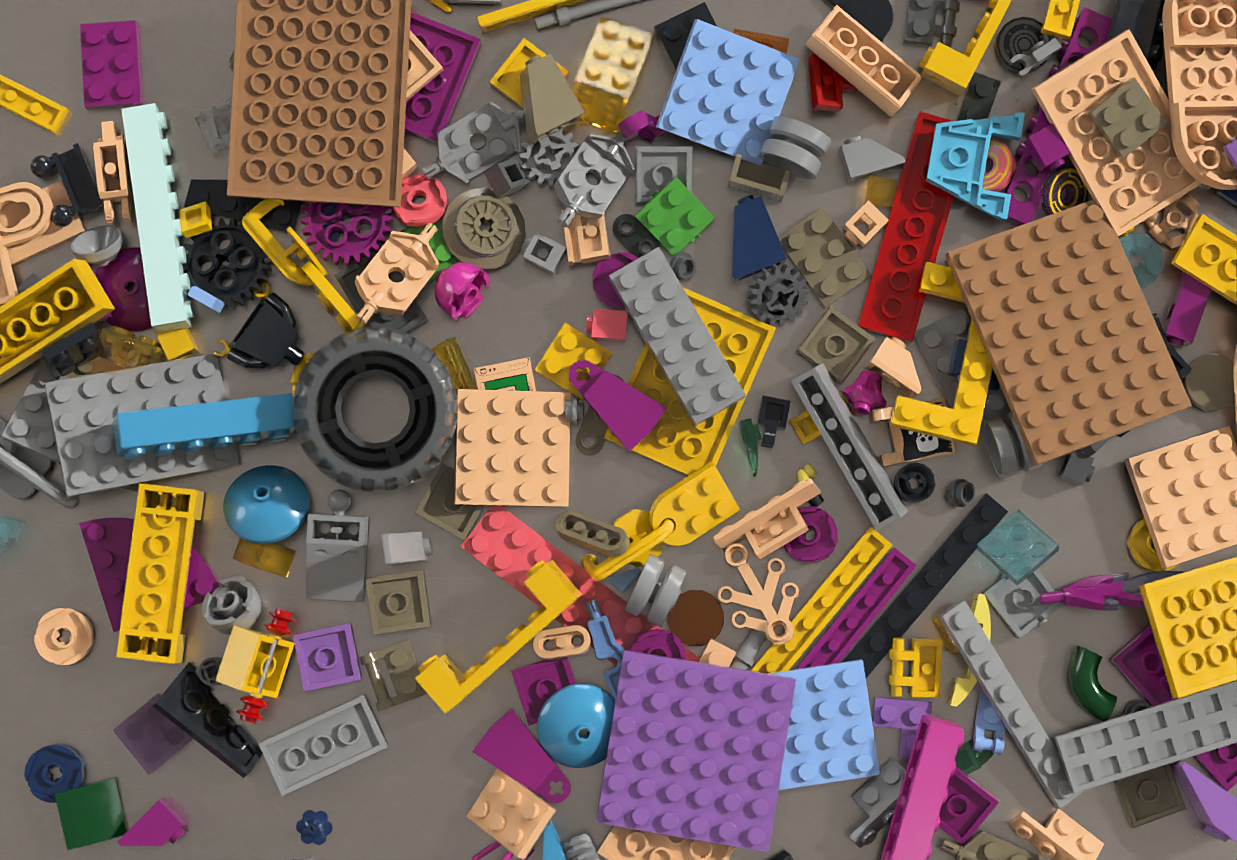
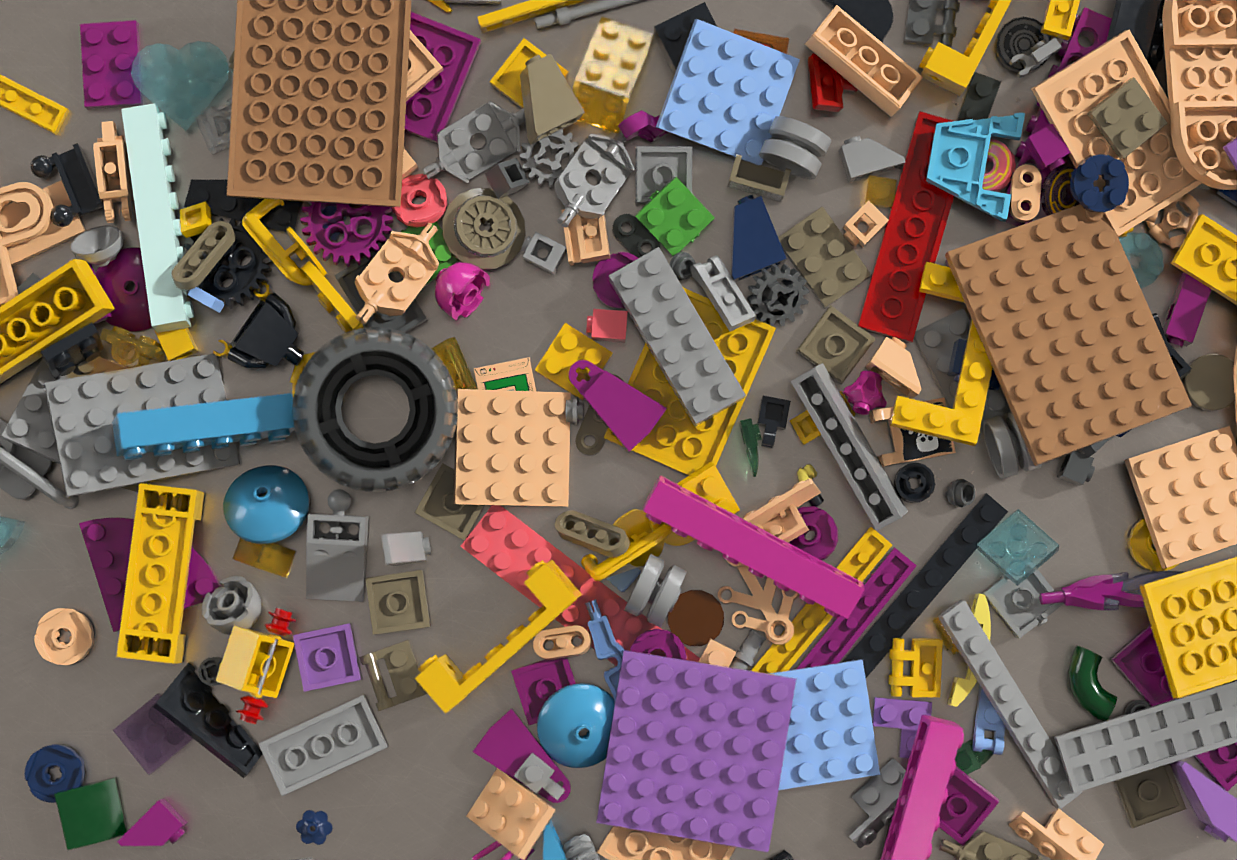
none -> clear light blue plate [131,41,229,131]
none -> dark tan plate [172,221,235,290]
none -> light grey plate [514,753,565,800]
none -> dark pink brick [643,475,865,619]
none -> light grey plate [690,256,756,331]
none -> light nougat plate [1009,164,1042,223]
none -> dark blue plate [1070,154,1129,212]

